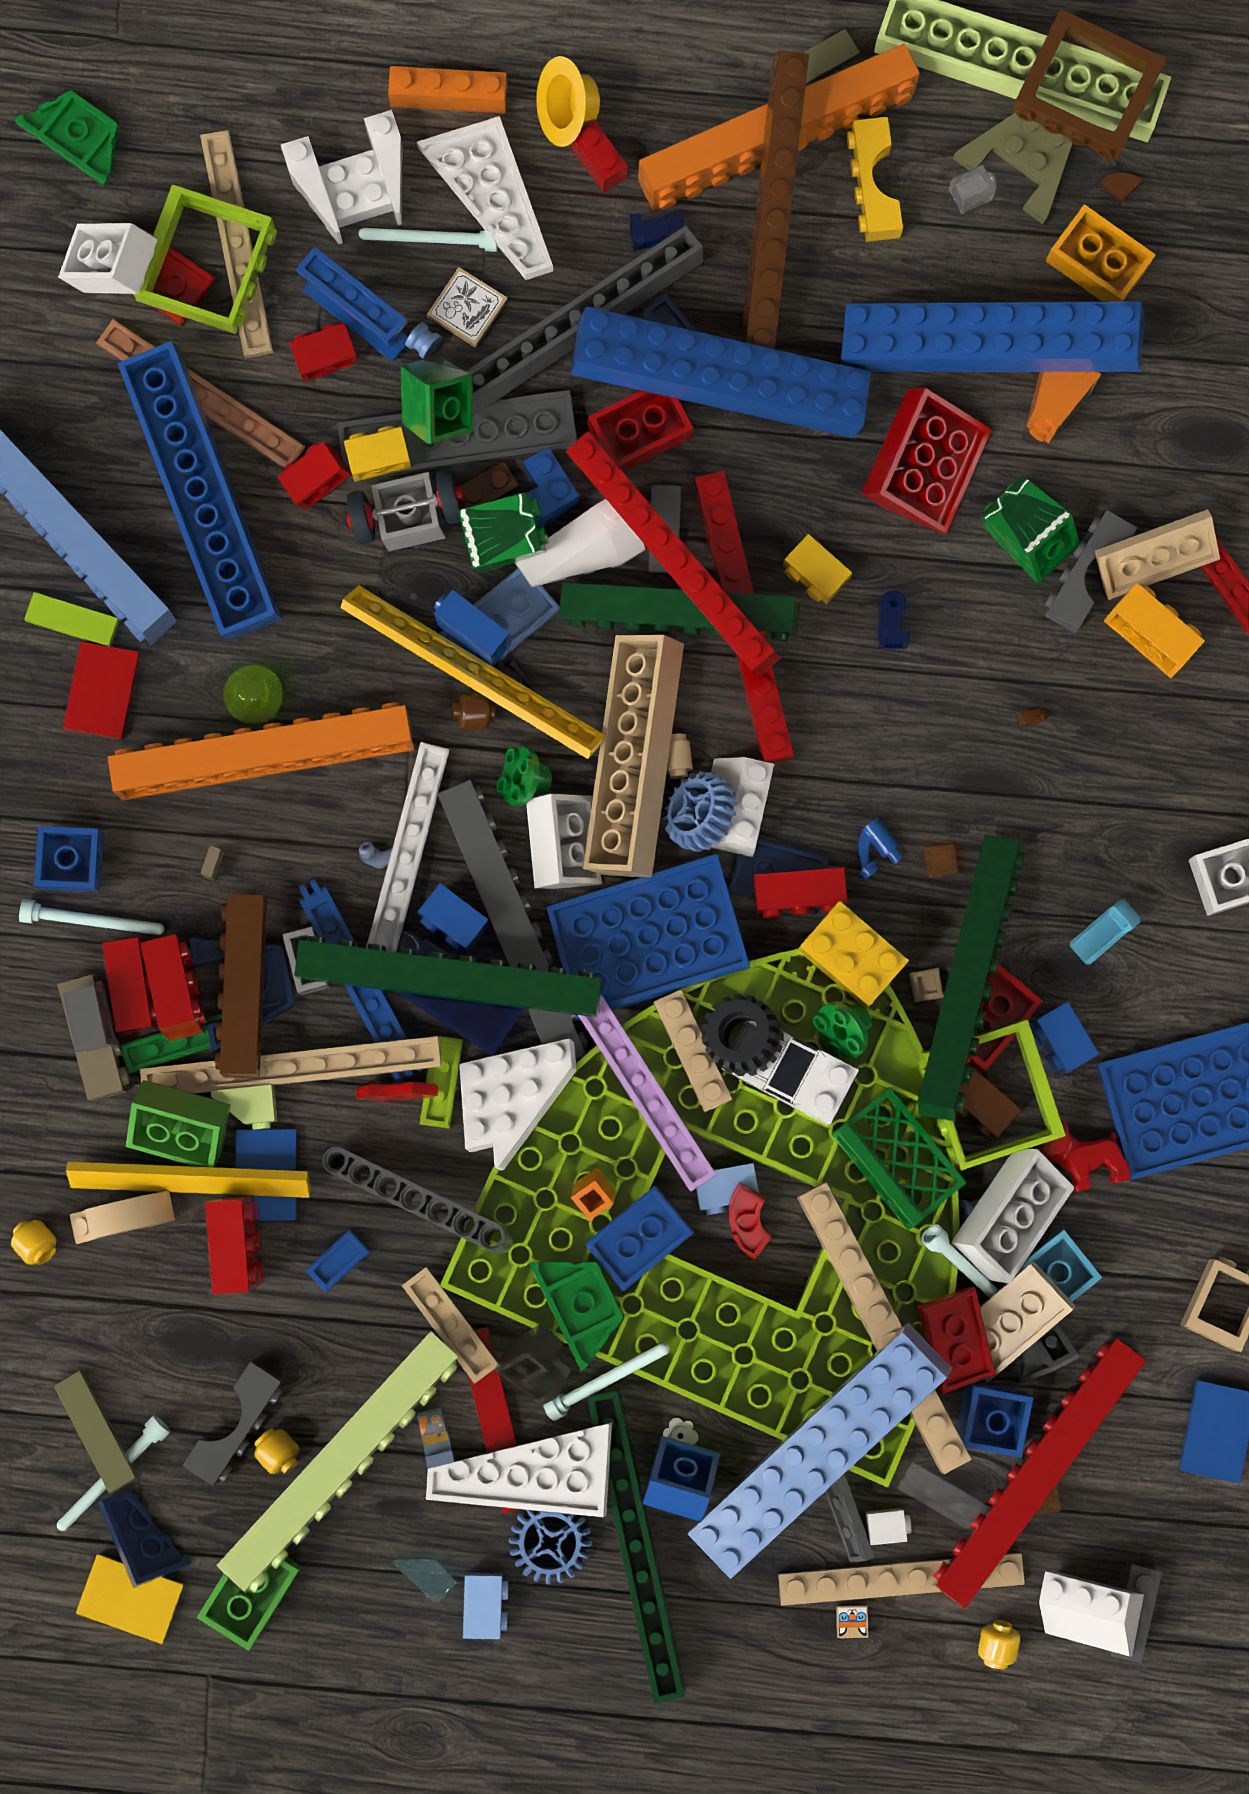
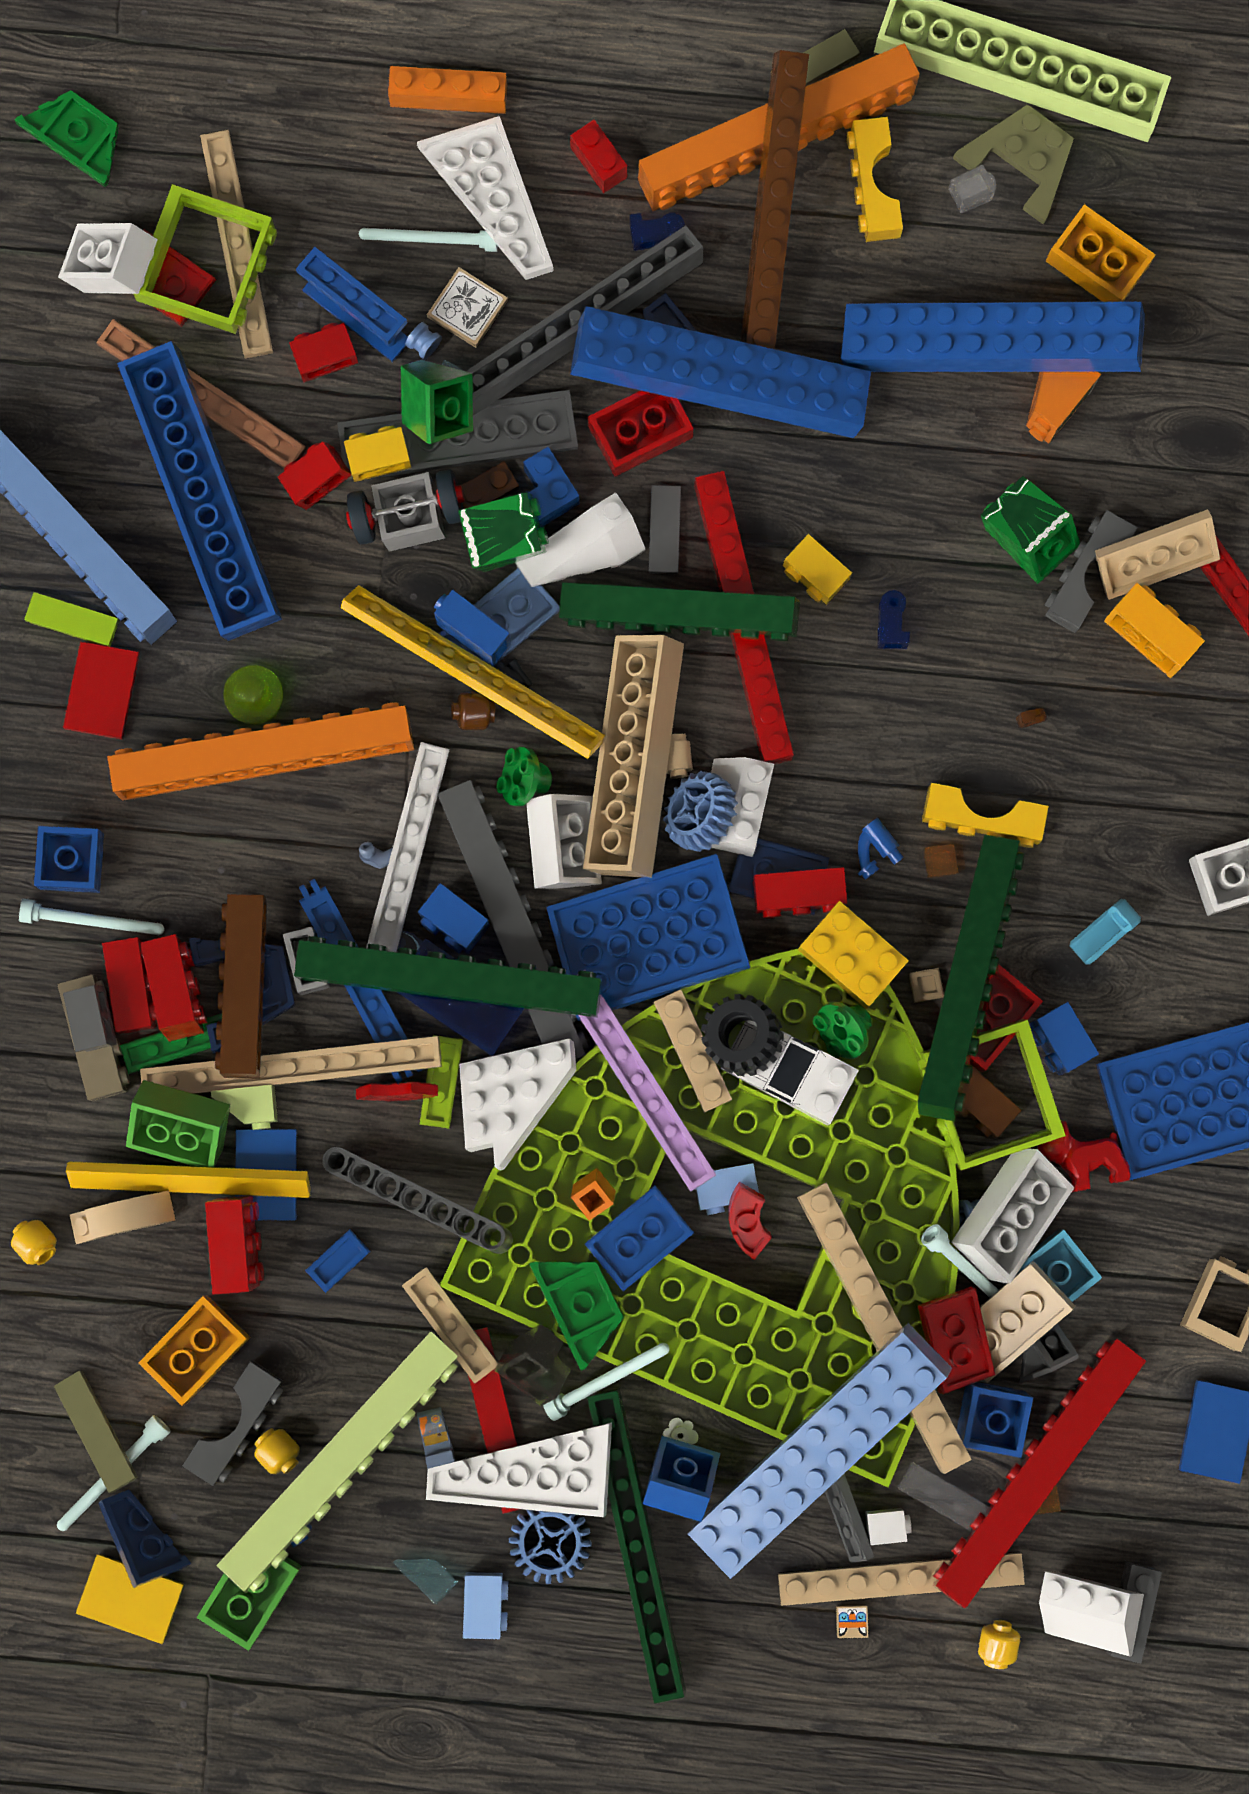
dark tan tile [201,846,224,881] -> none
white wedge [281,110,403,244] -> none
yellow hose [537,56,600,147] -> none
red brick [566,432,781,678] -> none
green fence [831,1088,966,1230] -> none
red slope [861,388,992,534] -> none
reddish brown piece [1012,9,1167,160] -> none
reddish brown tile [1100,172,1142,204] -> none
none -> light orange brick [139,1295,251,1406]
none -> yellow arch [922,783,1049,848]

